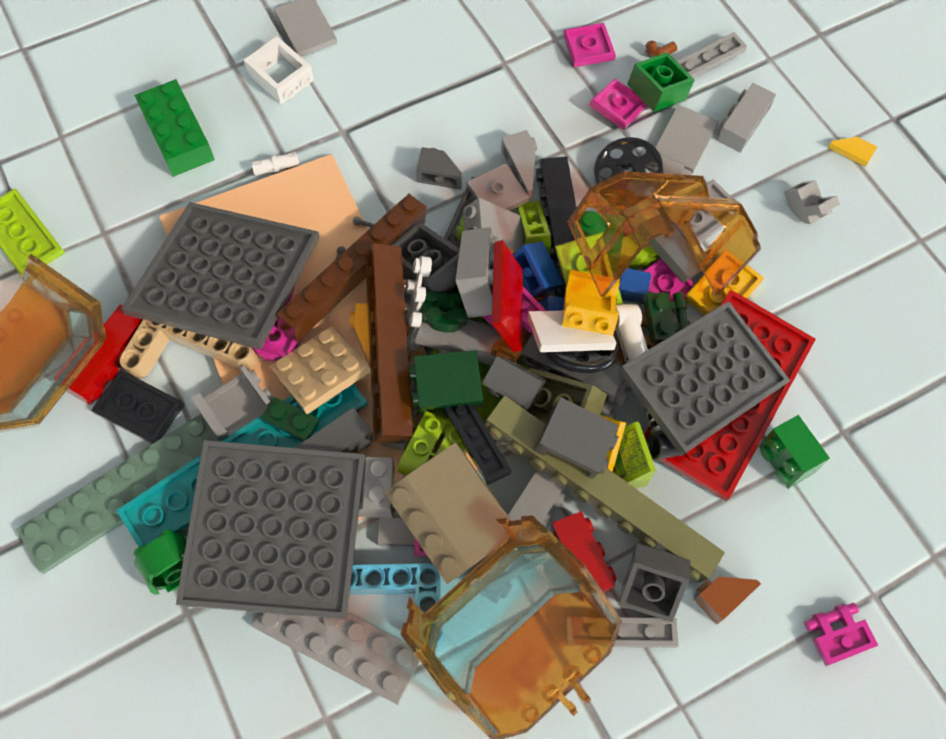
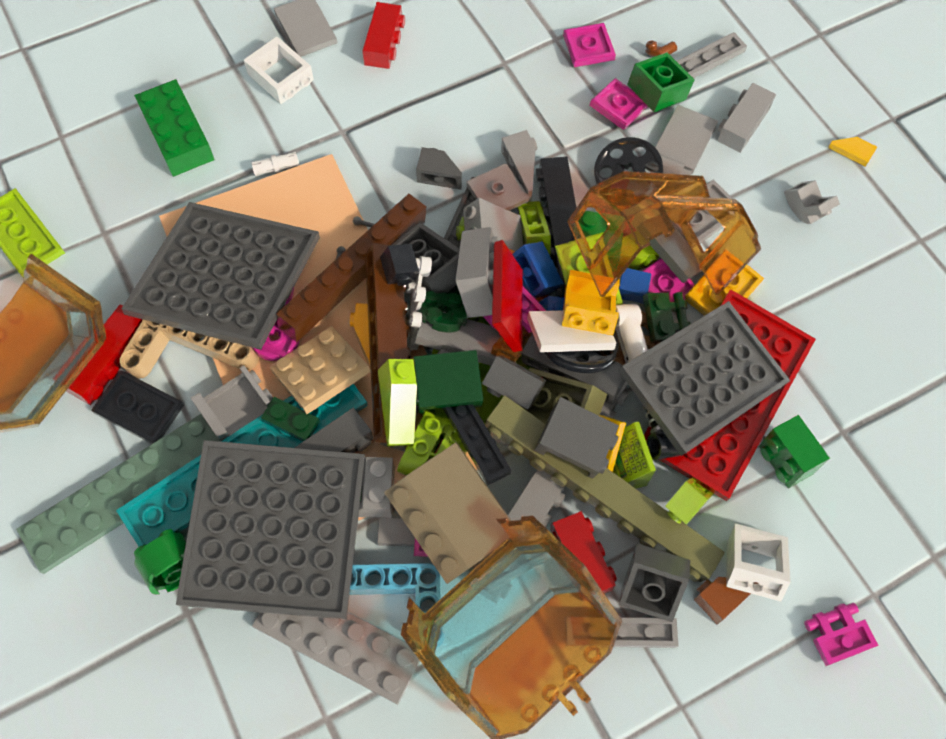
none -> red brick [362,2,405,69]
none -> slope [378,359,417,446]
none -> black brick [380,244,419,286]
none -> lime slope [665,478,713,525]
none -> white window [726,523,790,601]

